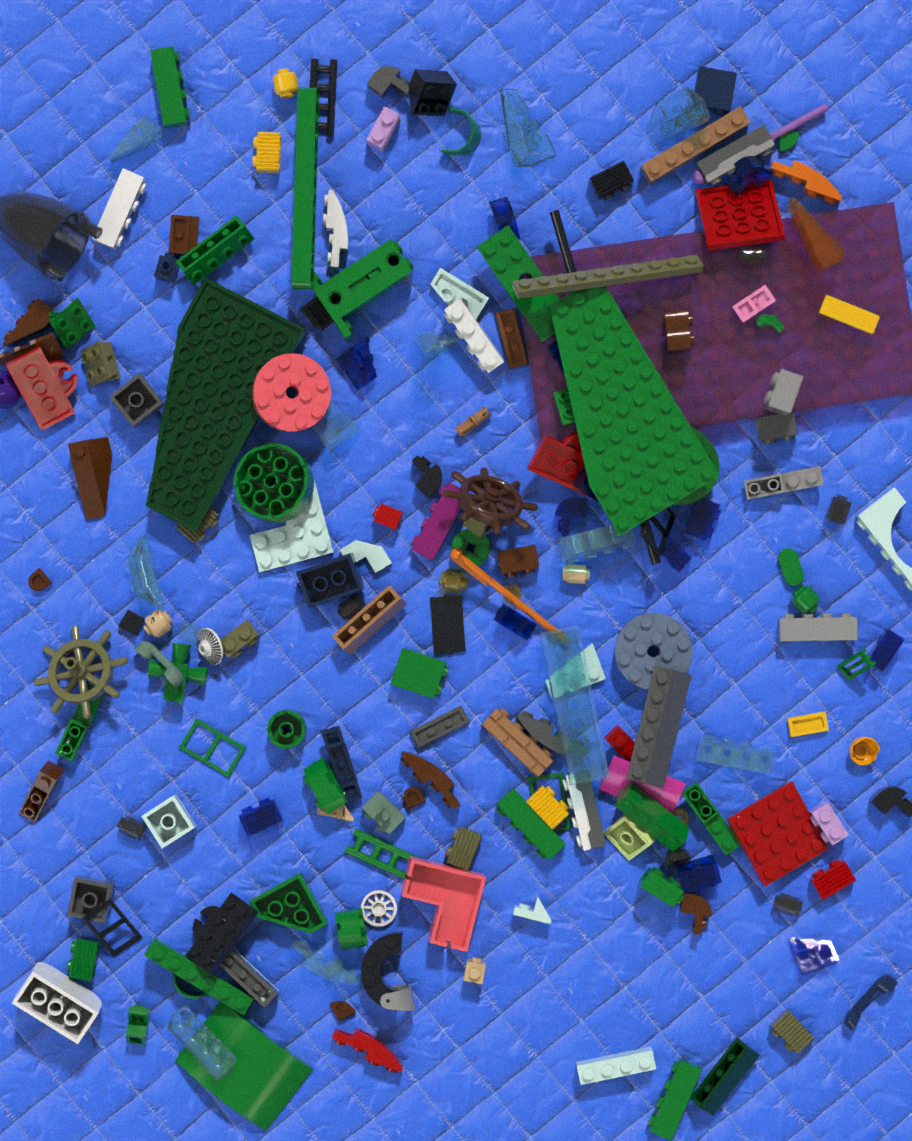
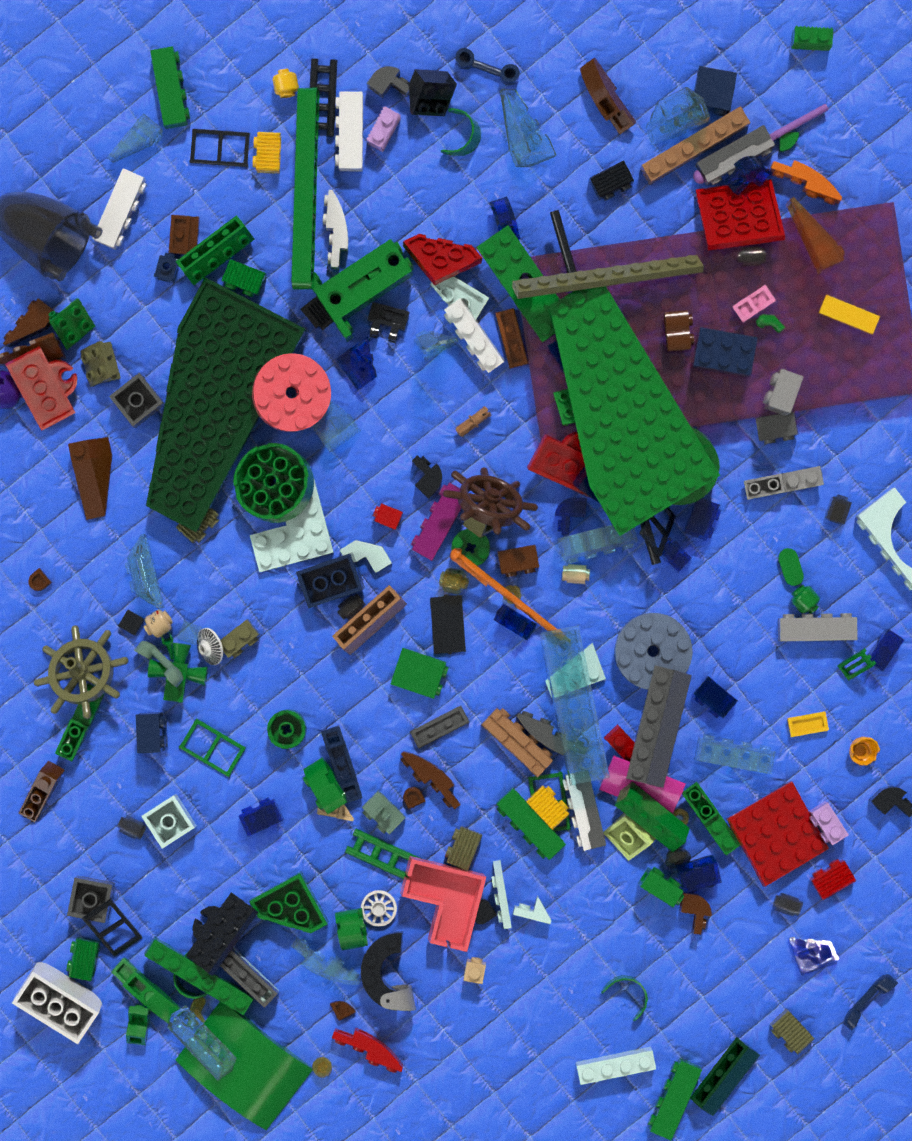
none -> green slope [111,957,182,1024]
none -> dark blue brick [136,712,168,753]
none -> green hand [161,632,173,660]
none -> black window [189,129,250,167]
none -> clear yellow arm [189,997,206,1025]
none -> green brick [222,259,267,298]
none -> clear yellow tile [312,1057,332,1078]
none -> white brick [335,92,363,172]
none -> black plate [368,302,410,343]
none -> red plate [402,234,483,286]
none -> dark blue piece [455,48,520,85]
none -> black tile [475,899,497,924]
none -> light aqua wing [491,860,512,929]
none -> reddish brown slope [579,58,637,134]
none -> piece [601,975,648,1021]
none -> dark blue brick [691,327,758,378]
none -> clear blue brick [692,676,738,718]
none -> green brick [791,26,833,51]

